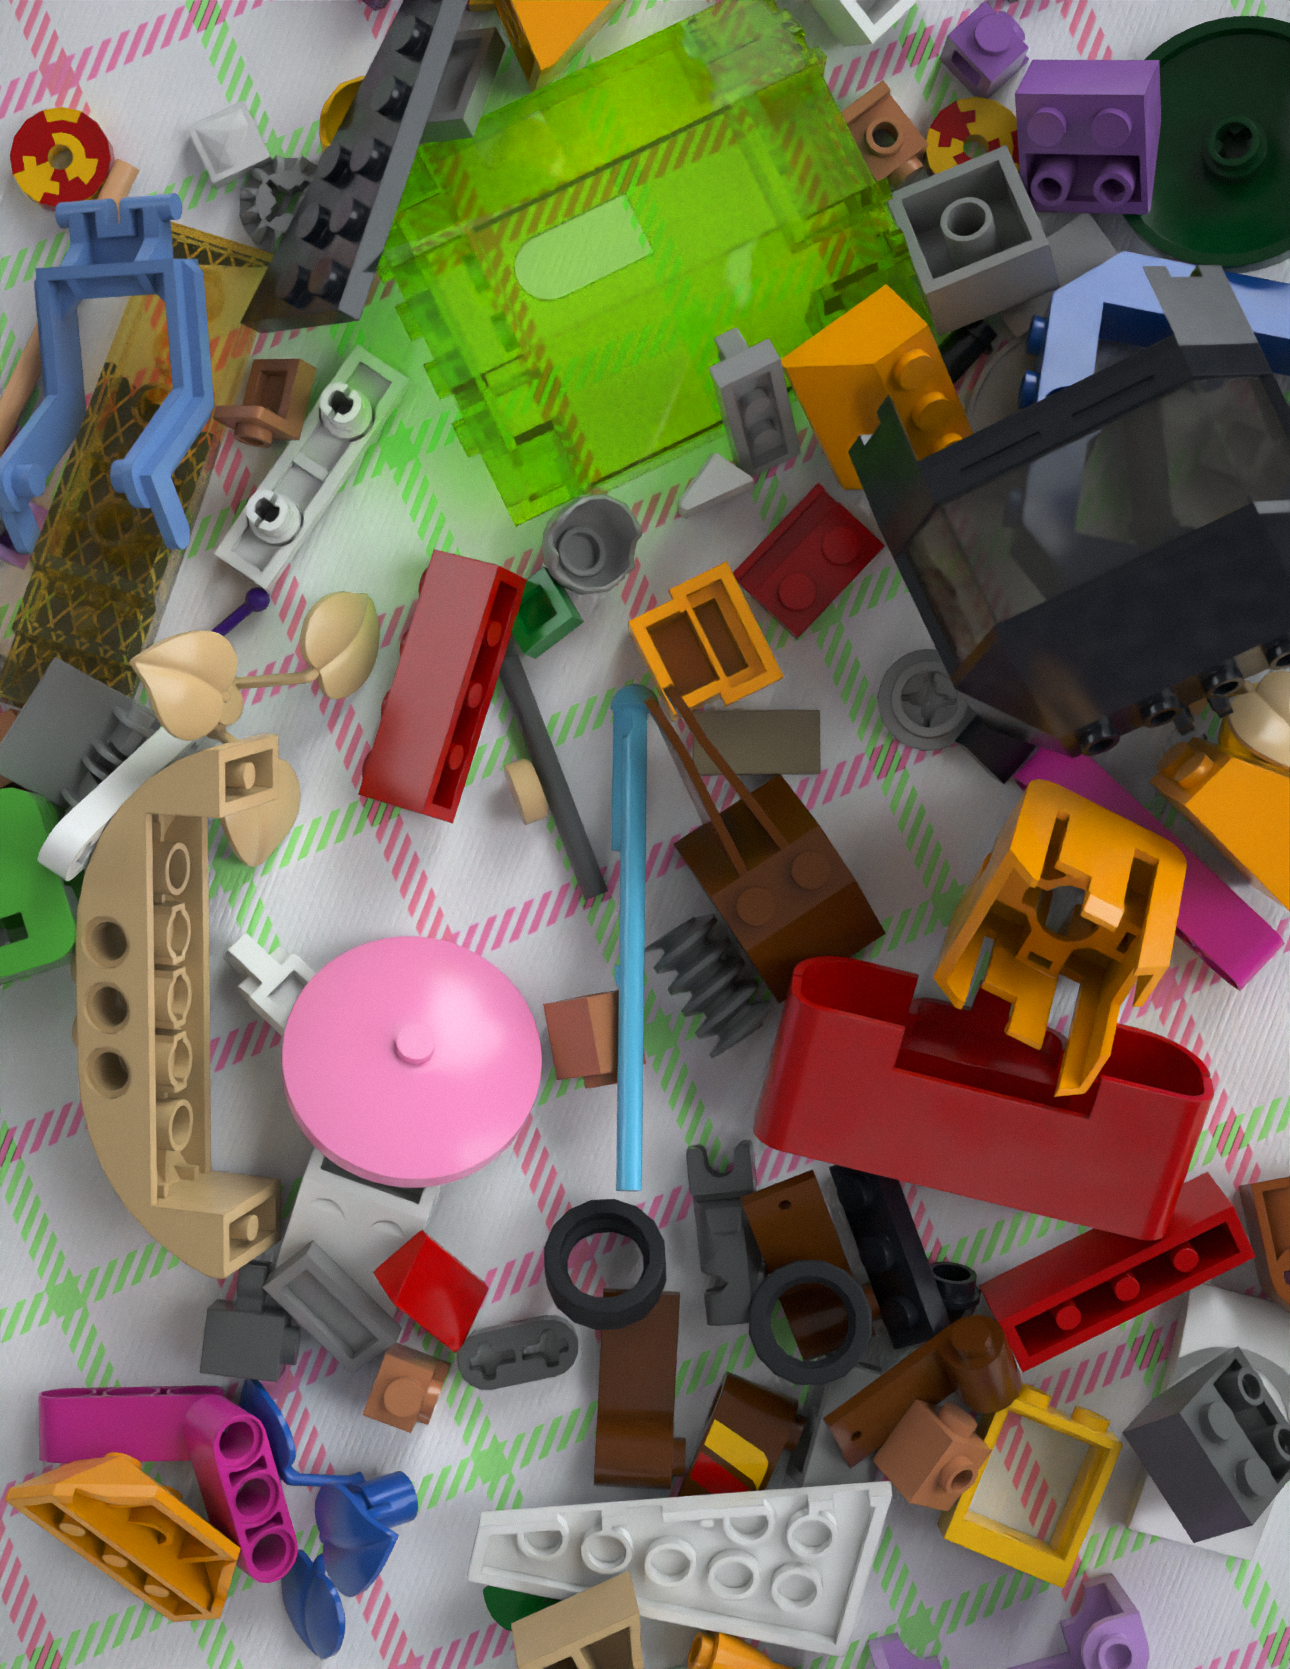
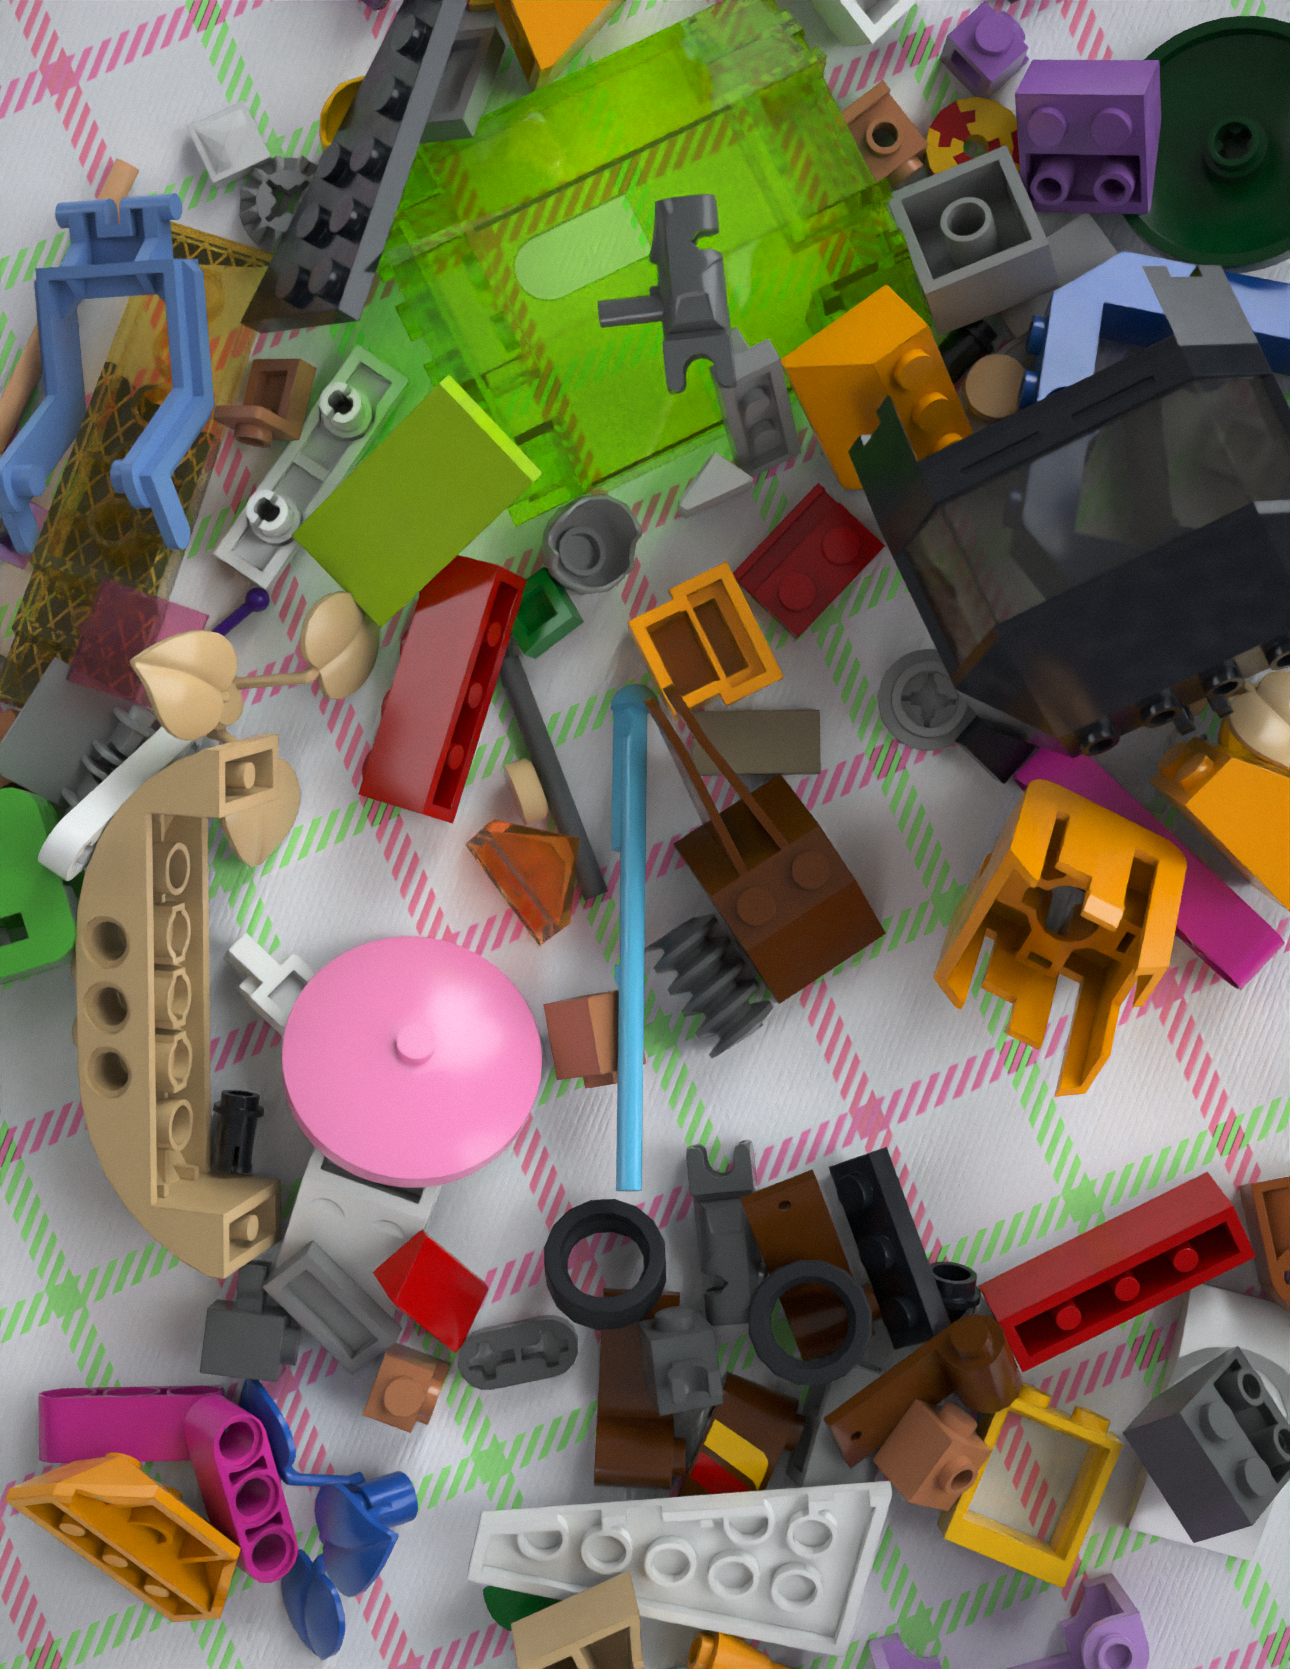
red piece [10,107,115,212] -> none
red piece [753,956,1214,1241] -> none
none -> clear pink piece [66,578,210,709]
none -> black pin [211,1090,265,1174]
none -> lime tile [291,375,543,628]
none -> clear orange slope [465,820,579,946]
none -> dark grey piece [598,194,737,394]
none -> dark grey brick [637,1306,723,1416]
none -> tan tile [963,354,1025,422]

